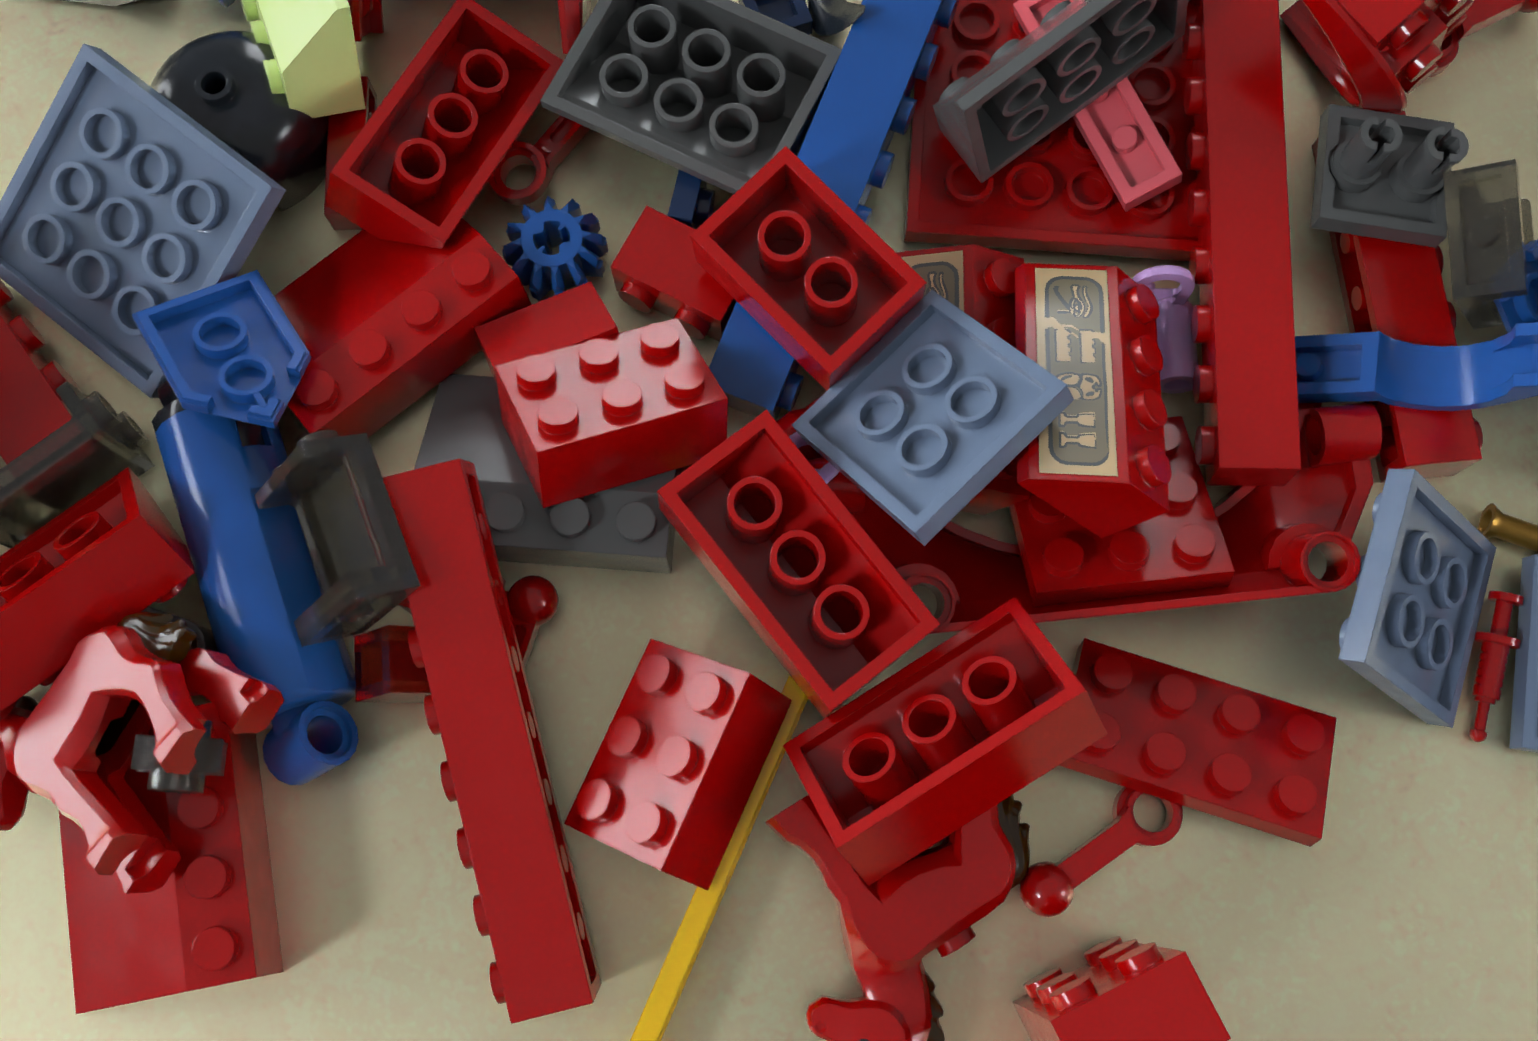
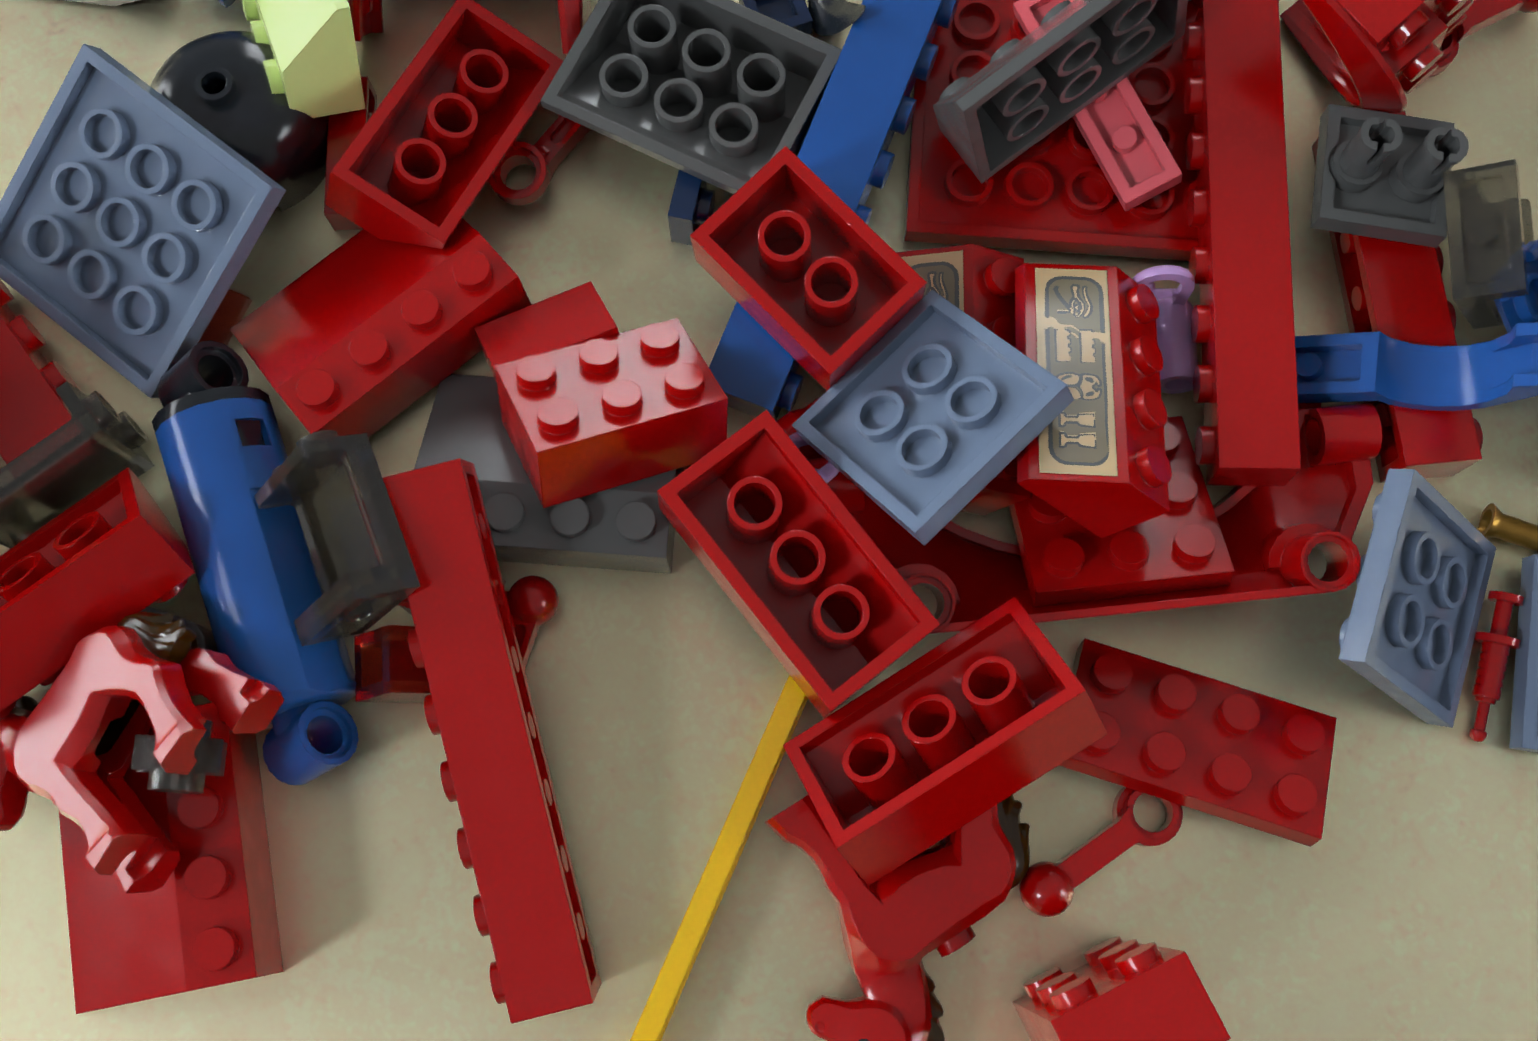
blue tile [132,270,311,429] -> none
blue gear [502,196,608,301] -> none
red brick [564,639,792,891] -> none
red brick [610,205,737,342] -> none

